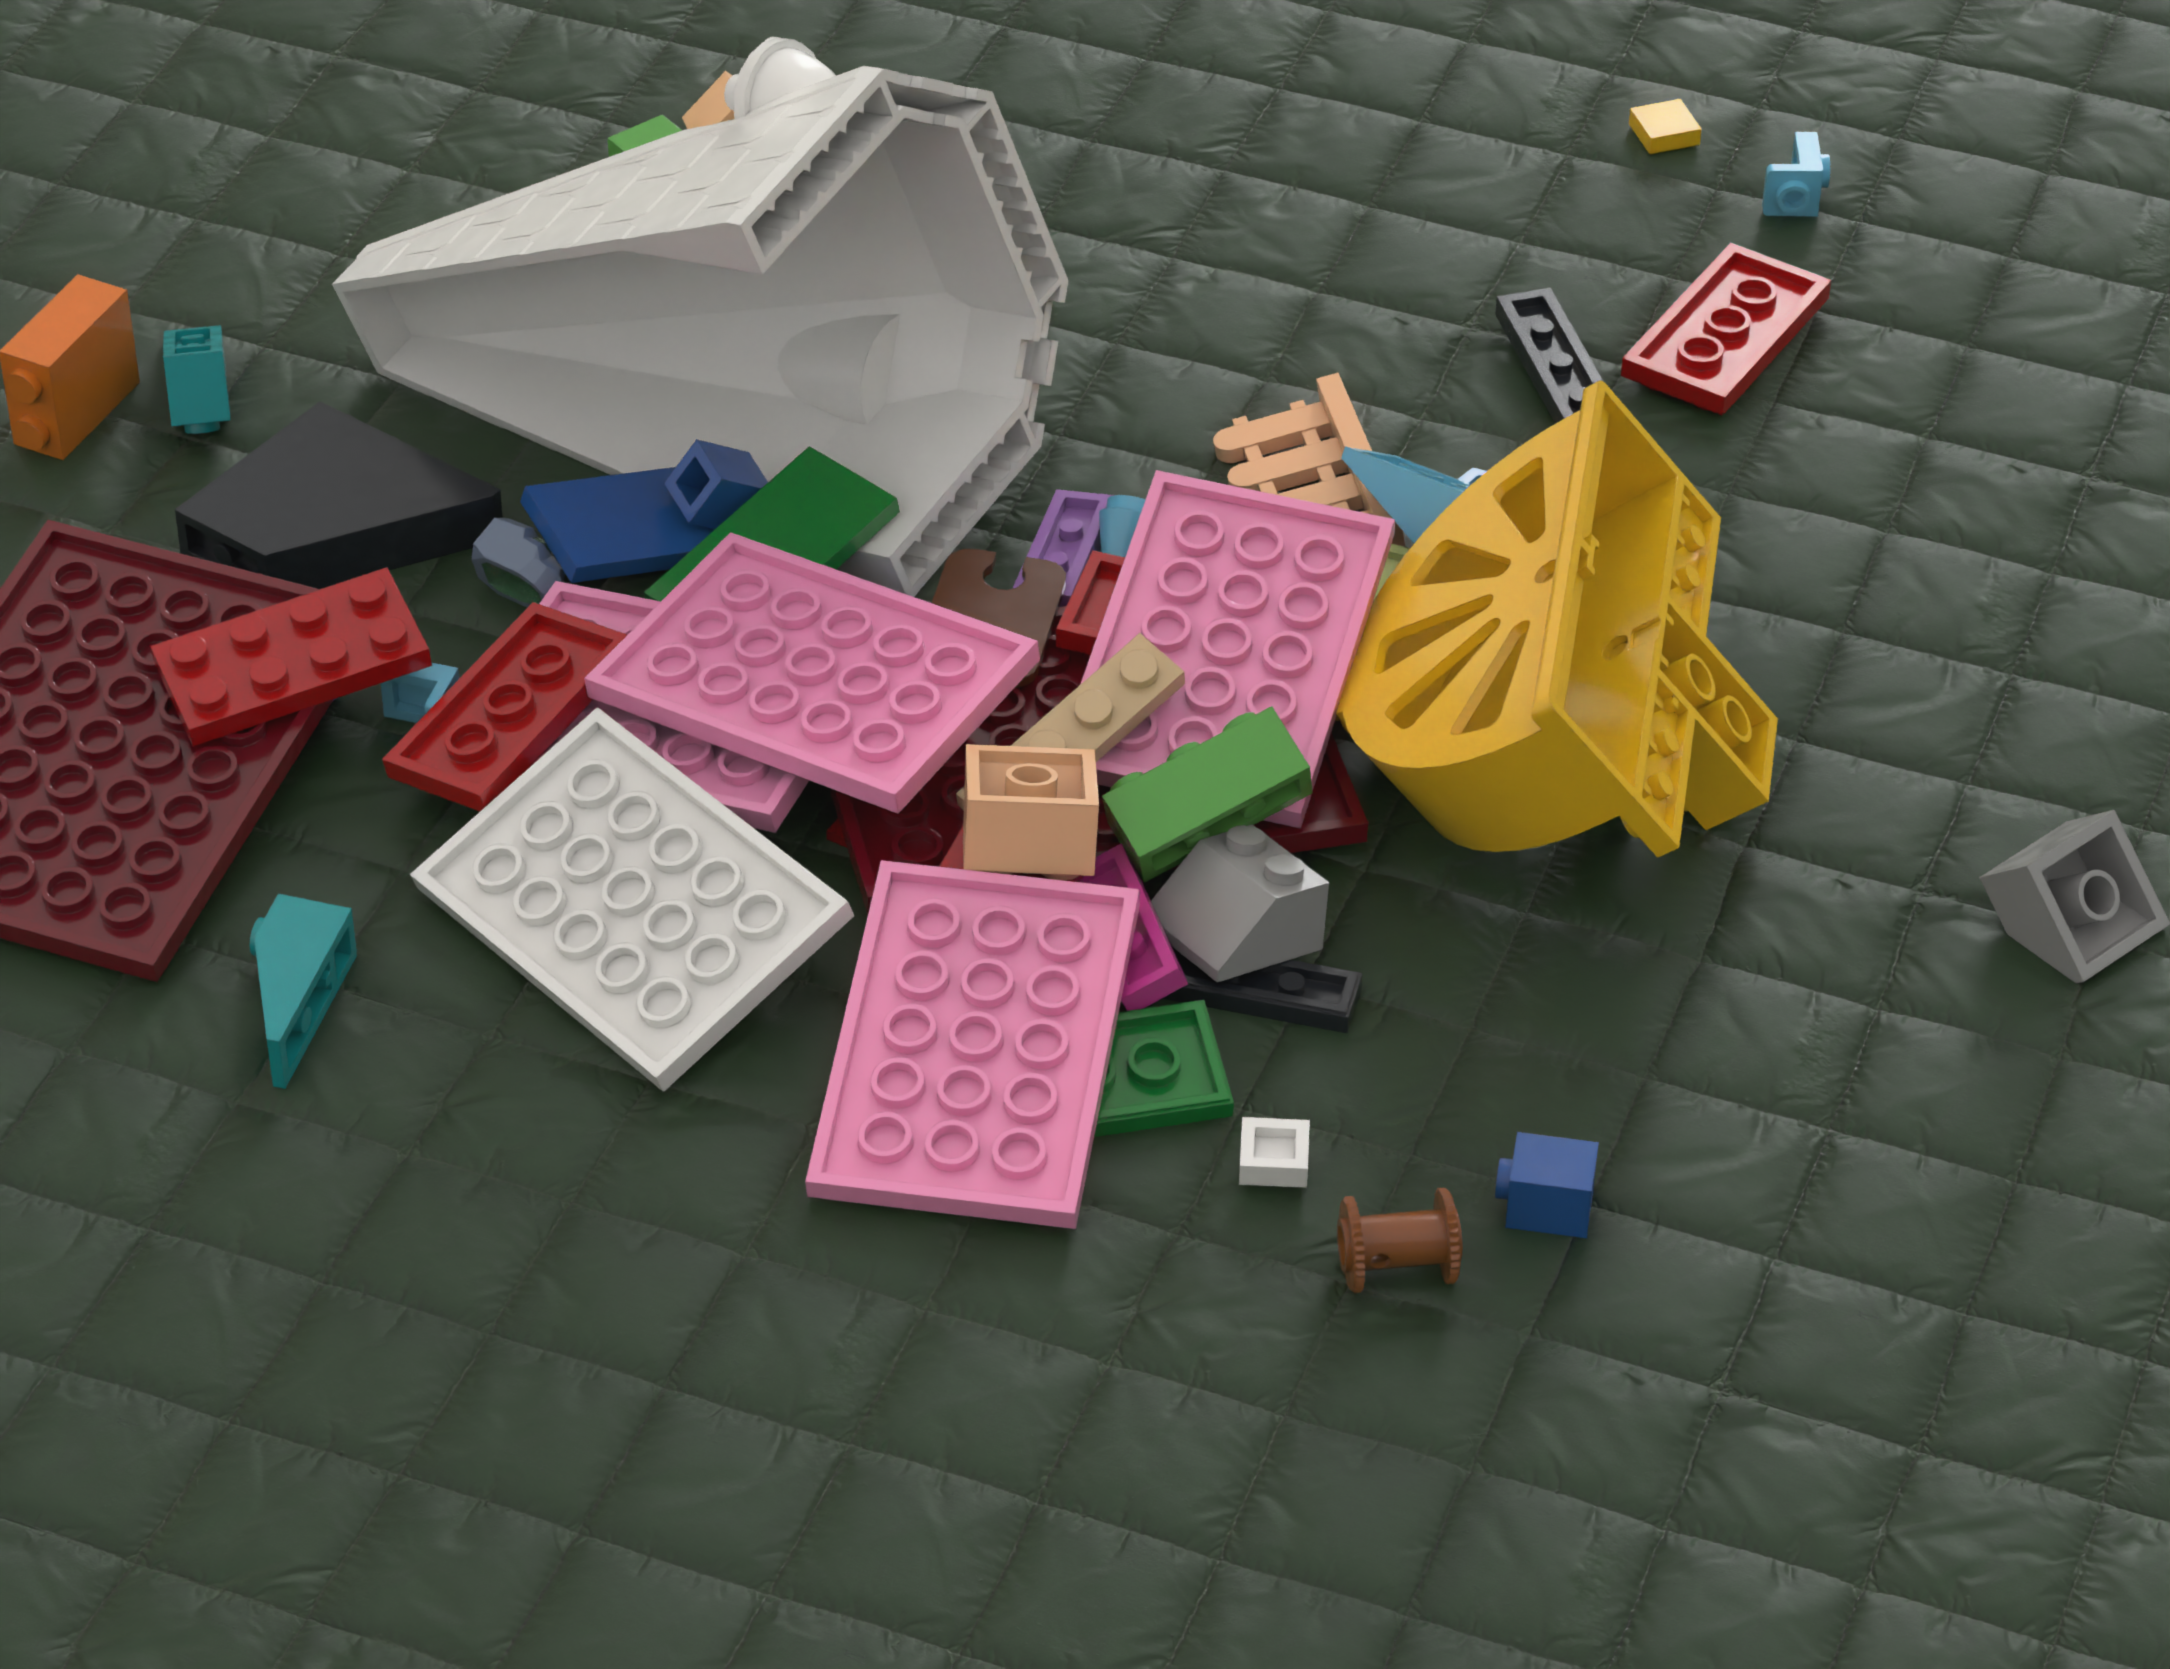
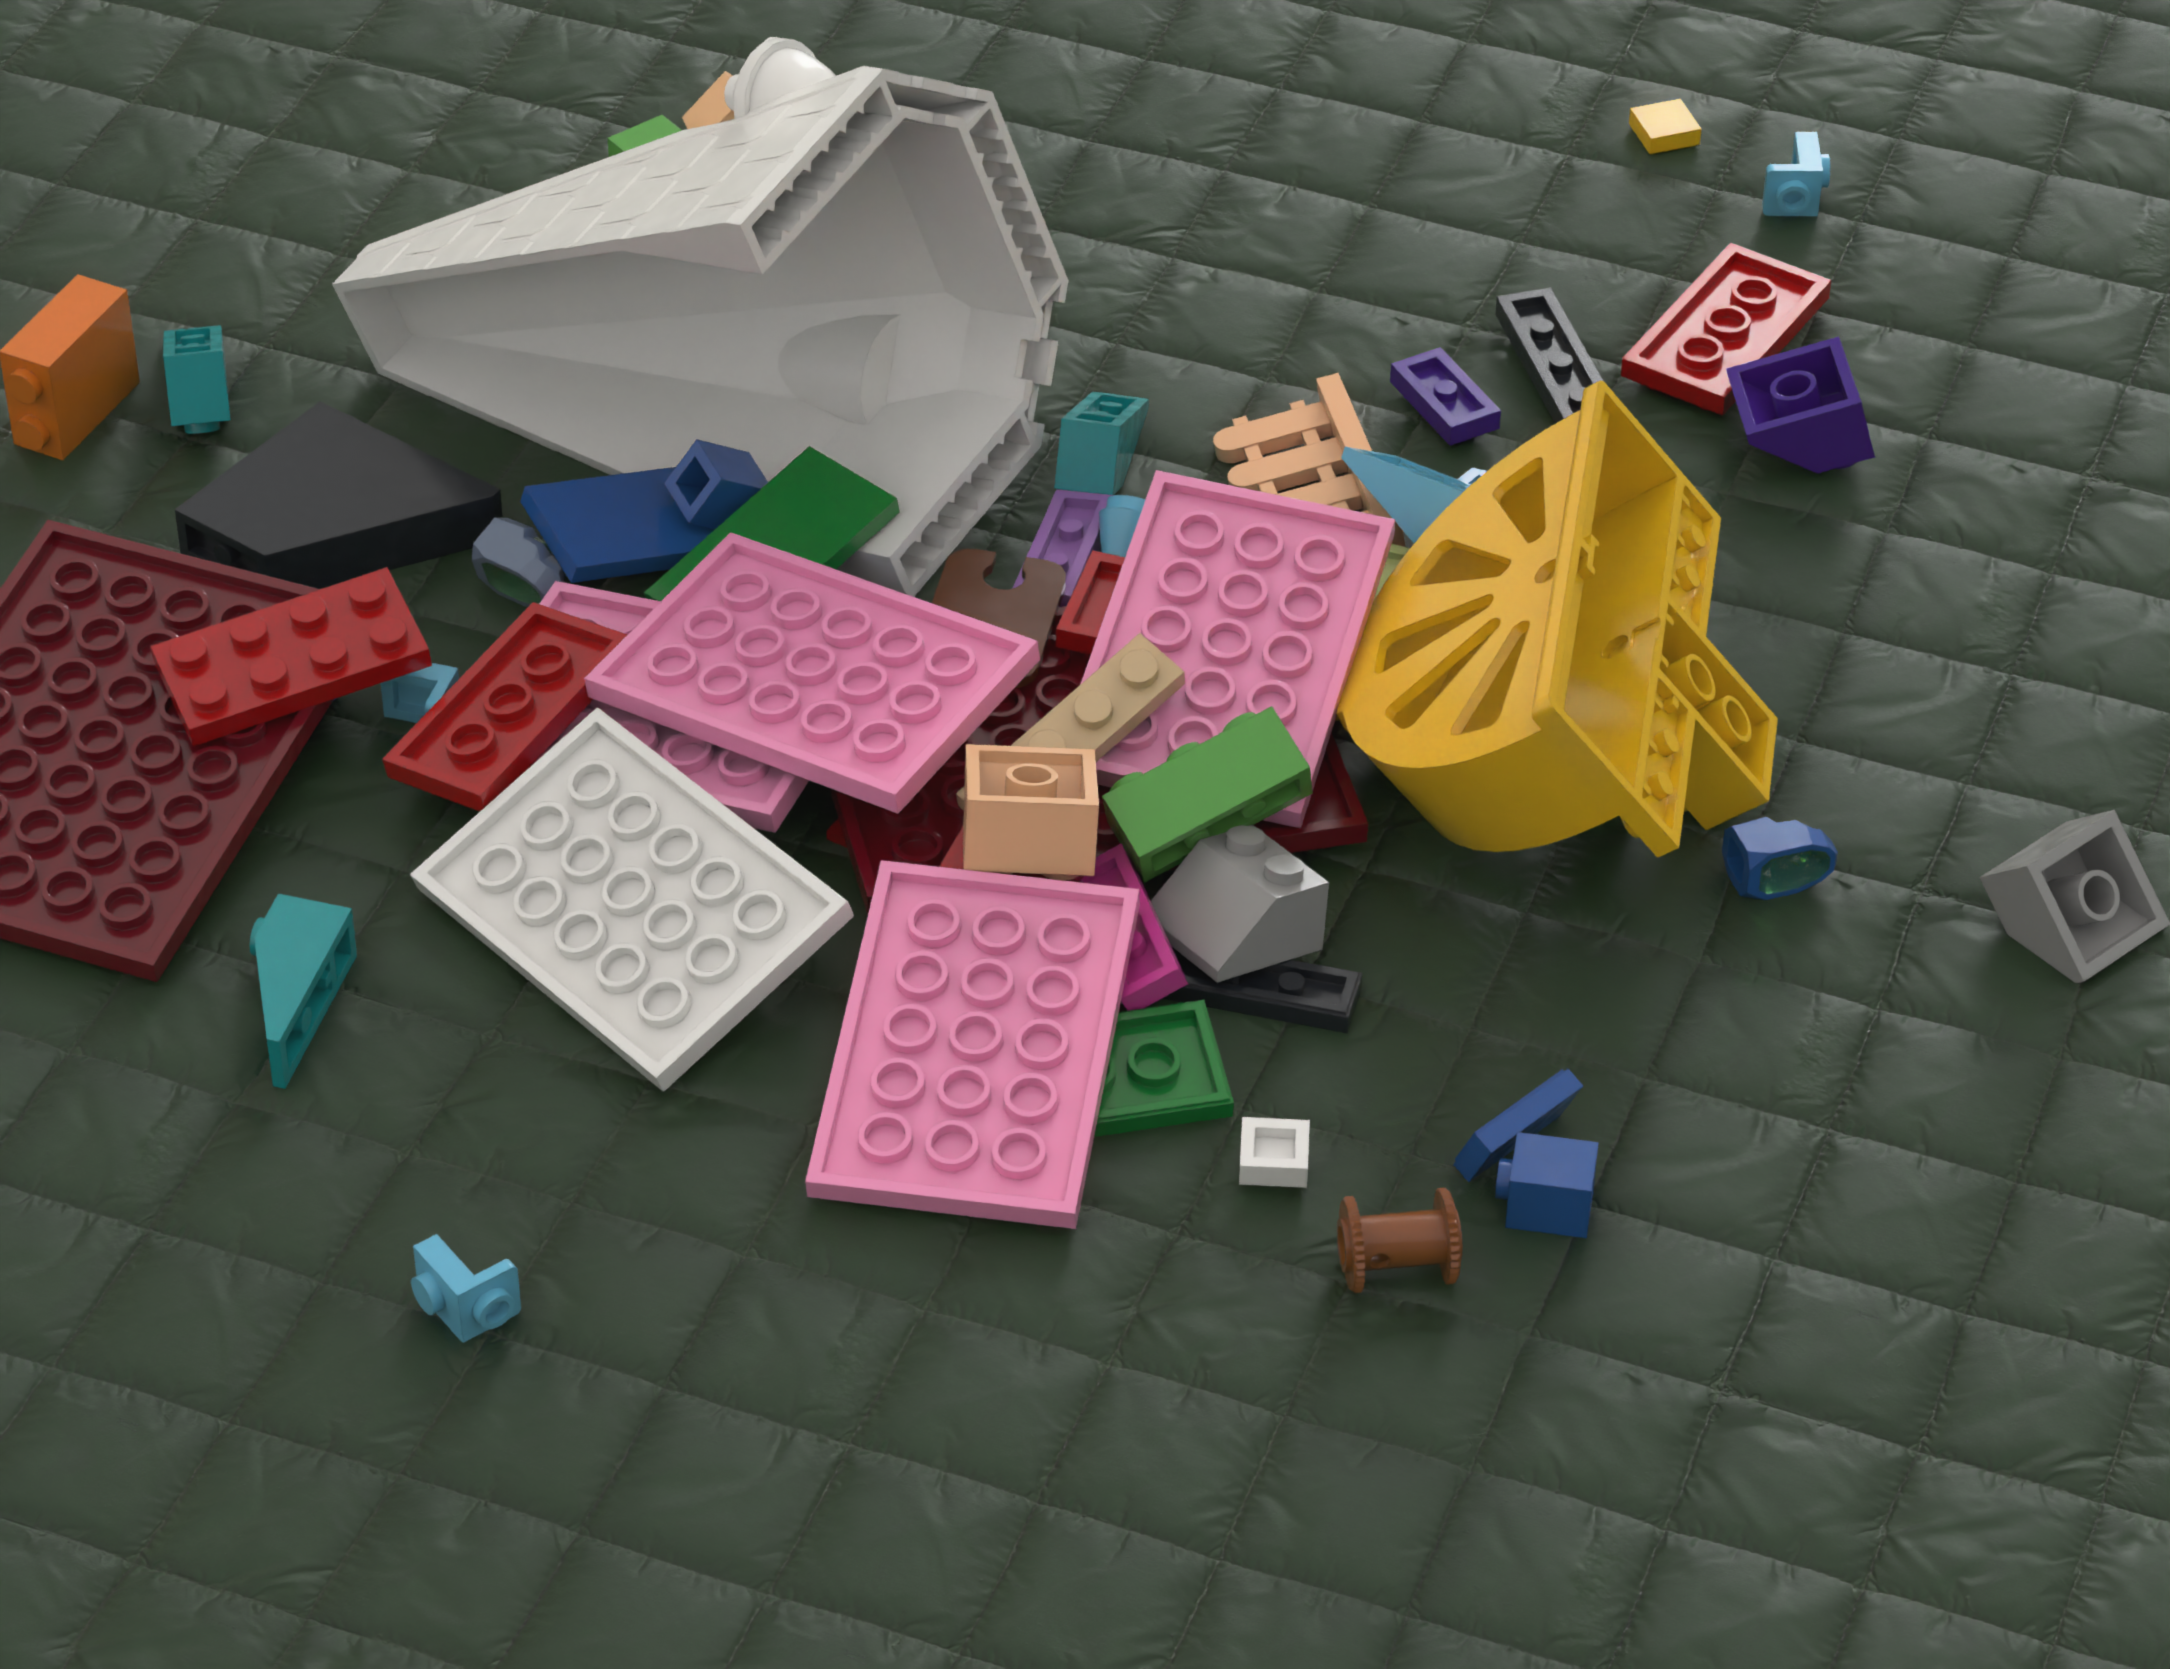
none -> medium azure bracket [411,1234,521,1343]
none -> teal slope [1054,391,1149,495]
none -> dark purple plate [1390,347,1501,446]
none -> blue tile [1453,1069,1583,1182]
none -> blue rock [1722,817,1838,900]
none -> dark purple slope [1726,336,1875,473]

